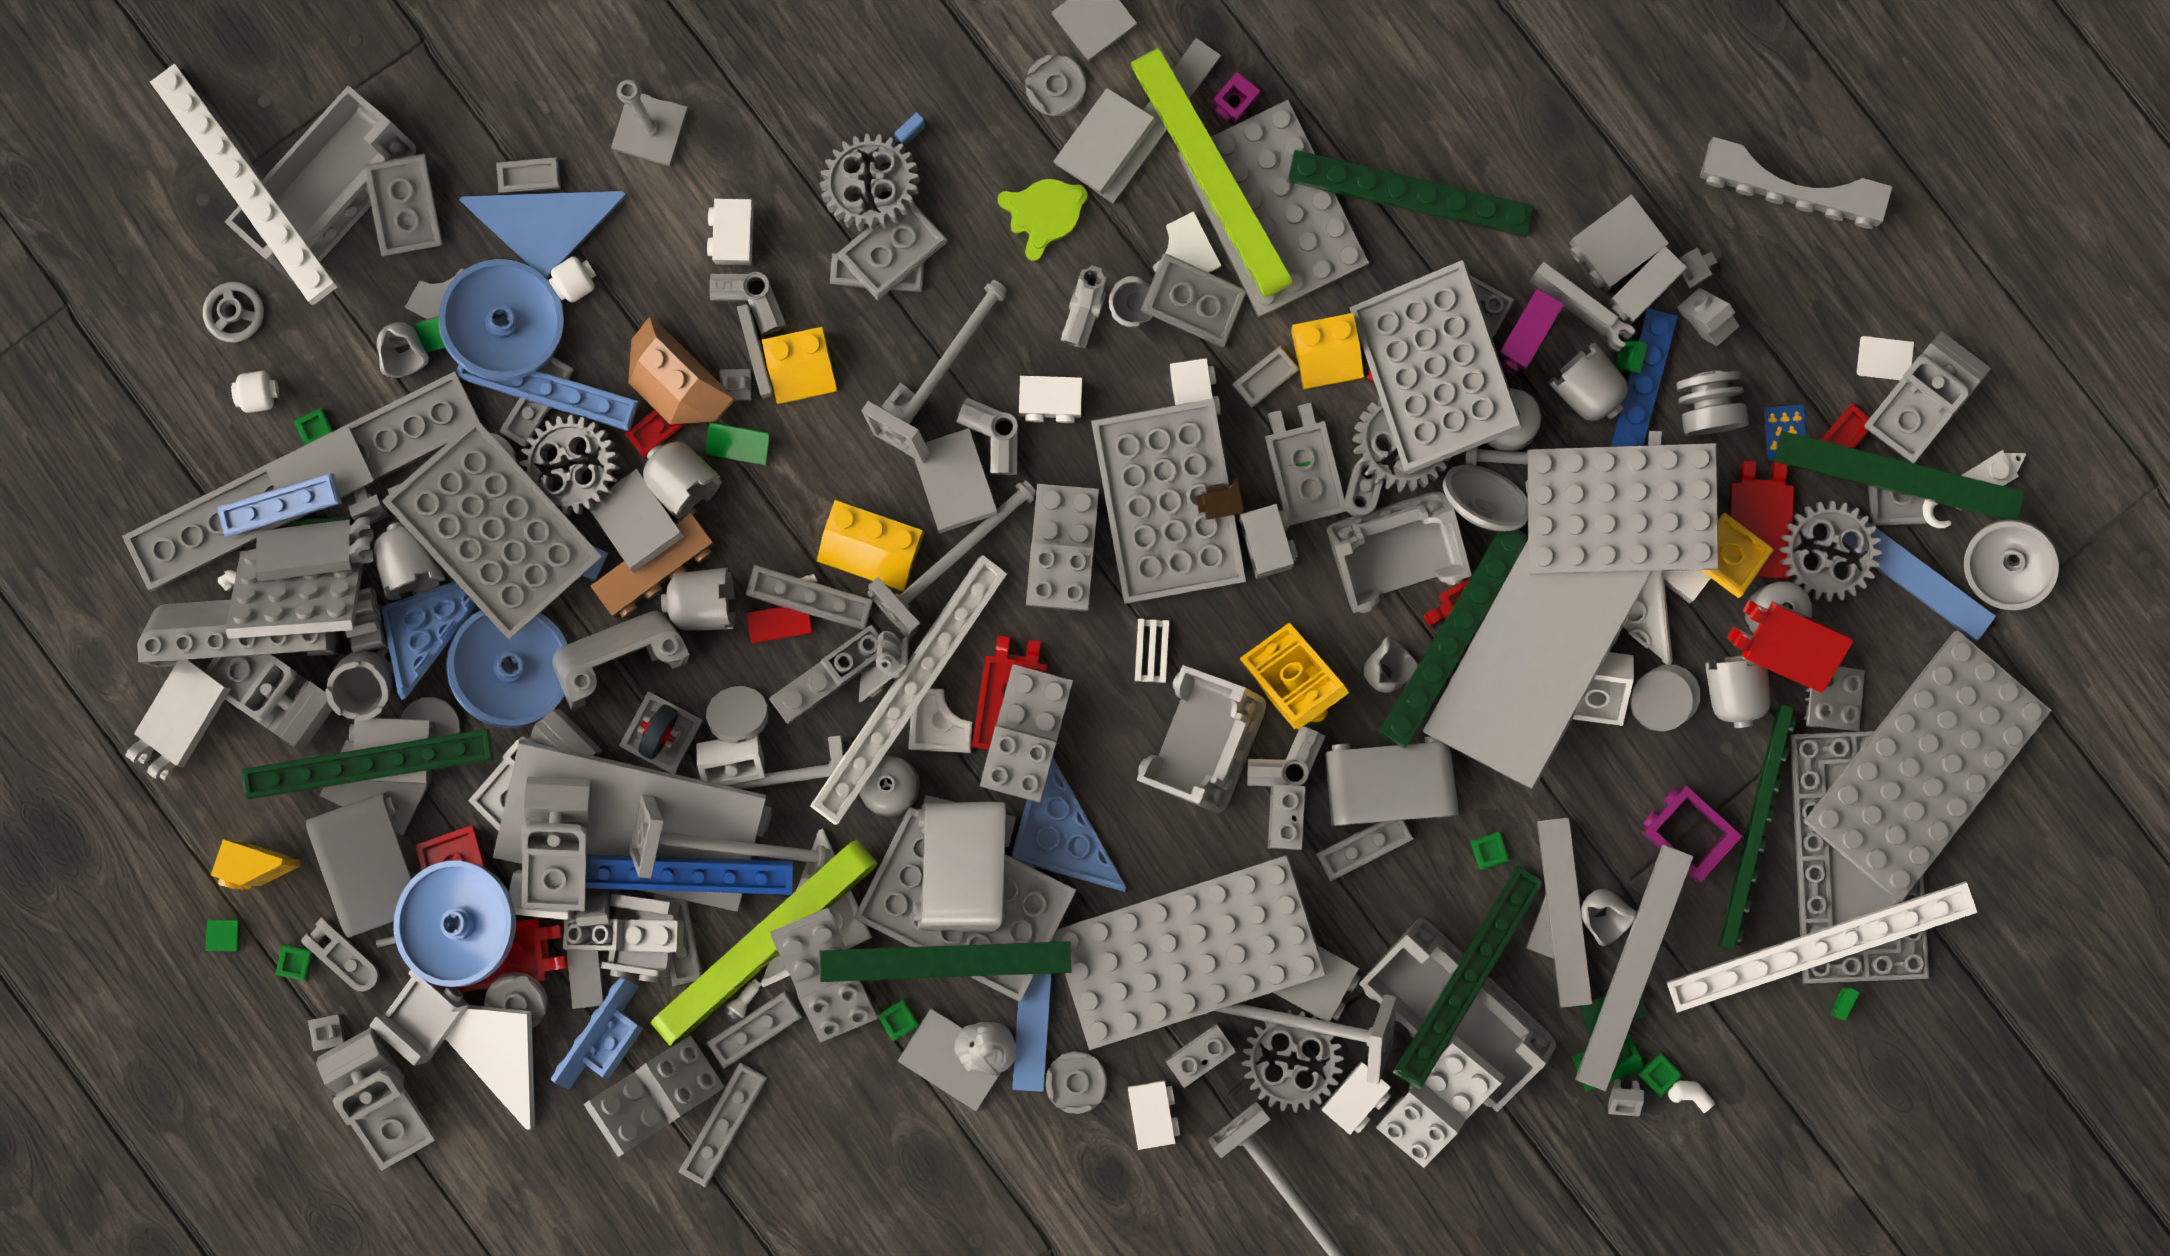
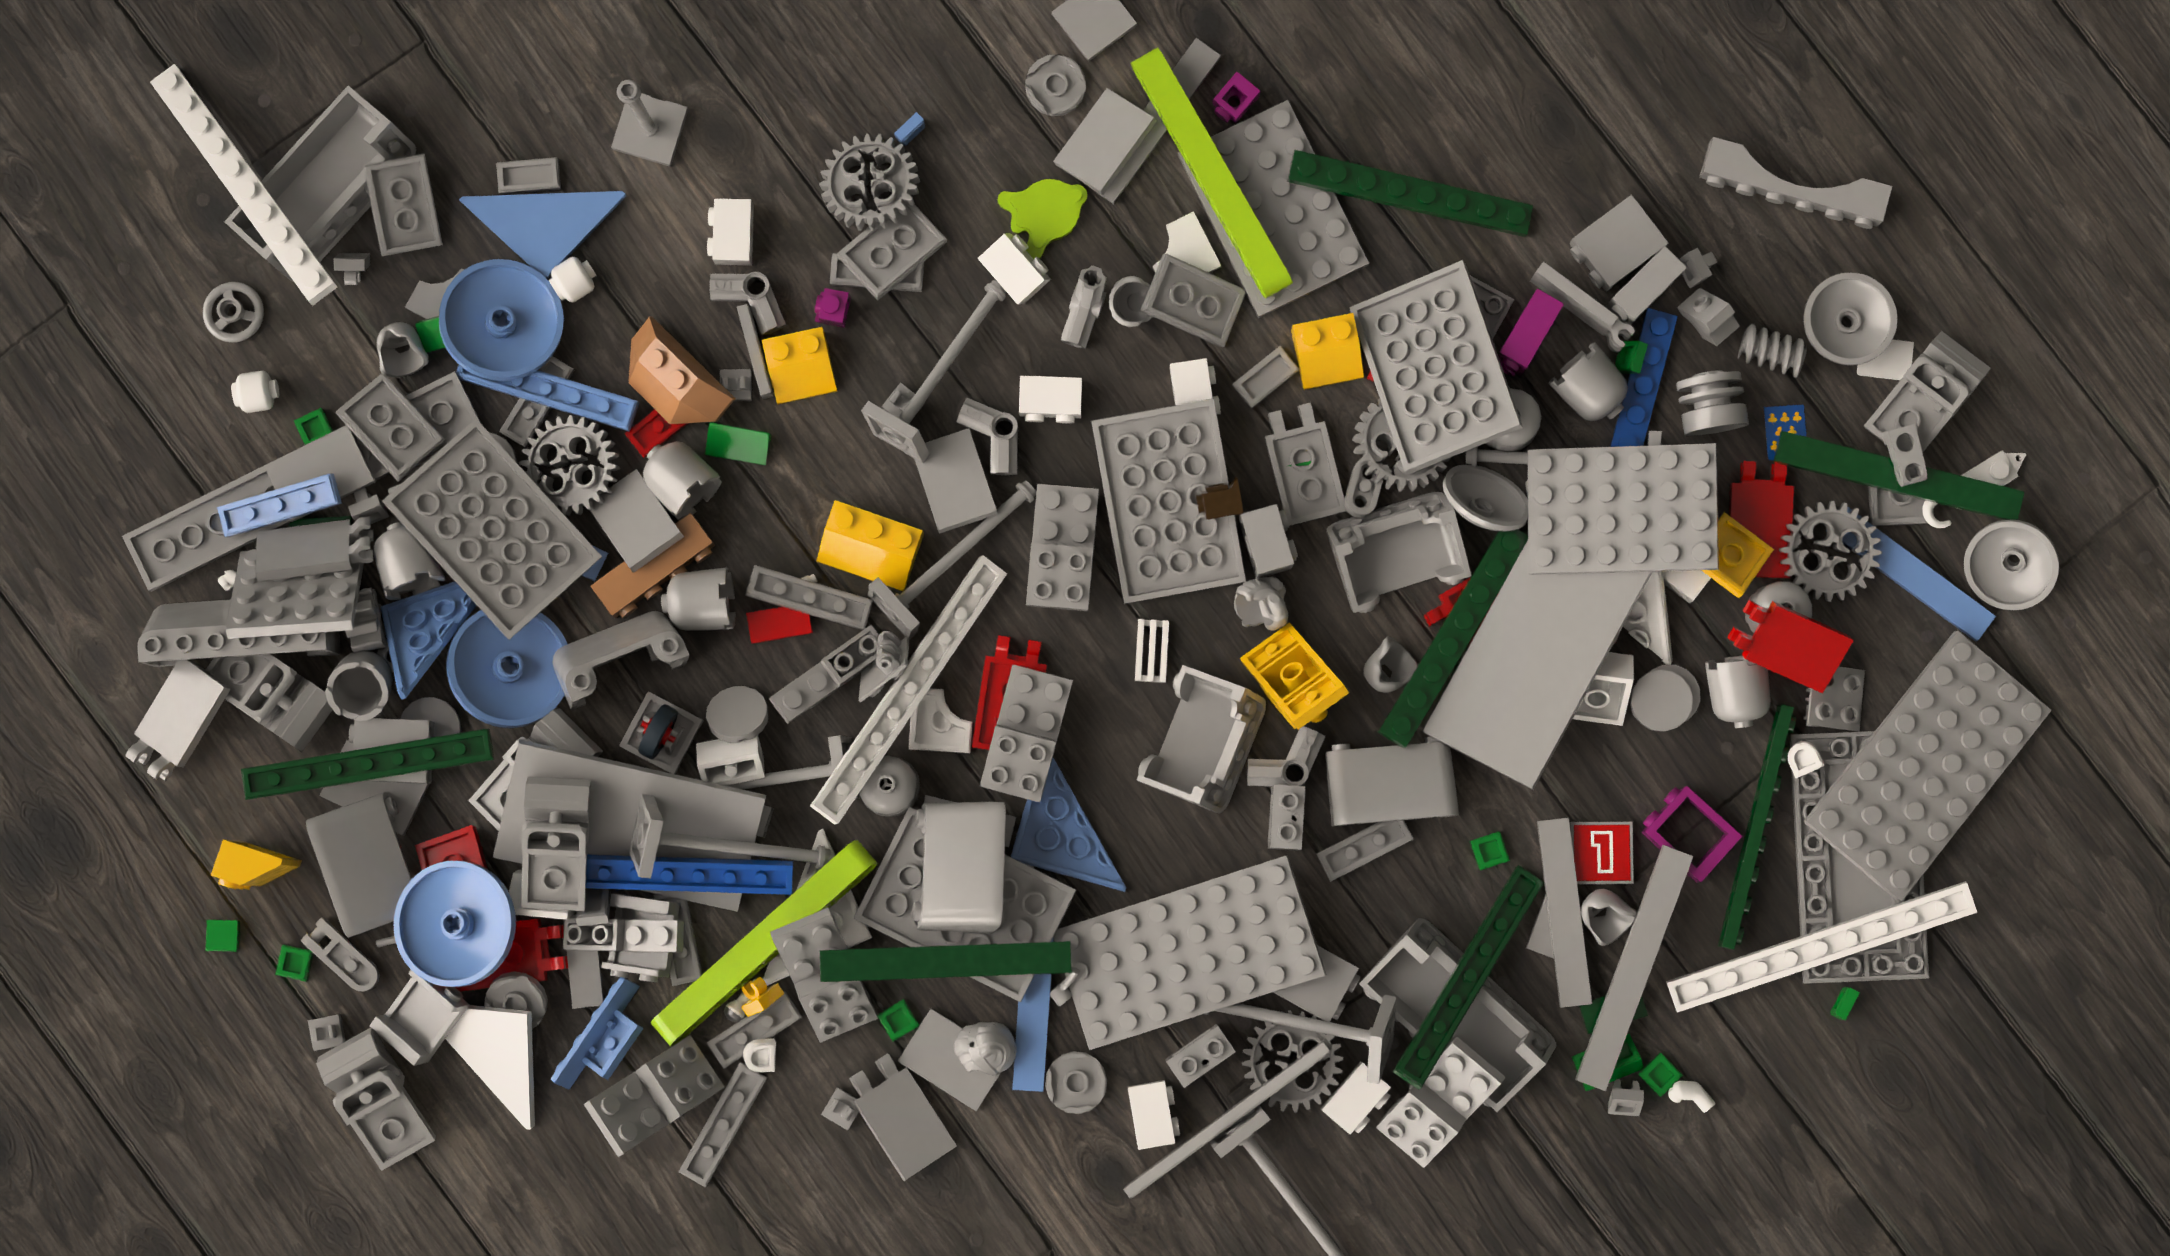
red tile [1820,403,1870,449] -> none
none -> light grey tile [333,253,370,285]
none -> light grey tile [336,372,445,481]
none -> yellow tile [741,977,785,1017]
none -> white tile [743,1038,776,1072]
none -> magenta brick [815,288,851,328]
none -> light grey tile [821,1087,859,1130]
none -> light grey tile [849,1053,957,1181]
none -> white brick [978,233,1051,305]
none -> light grey hand [1050,968,1079,1006]
none -> light grey tile [1123,1038,1332,1198]
none -> light grey hair [1234,577,1288,631]
none -> red tile [1570,822,1634,884]
none -> light grey piece [1738,324,1807,378]
none -> white tile [1788,741,1825,778]
none -> light grey dish [1804,273,1897,365]
none -> light grey leg [1882,424,1927,487]

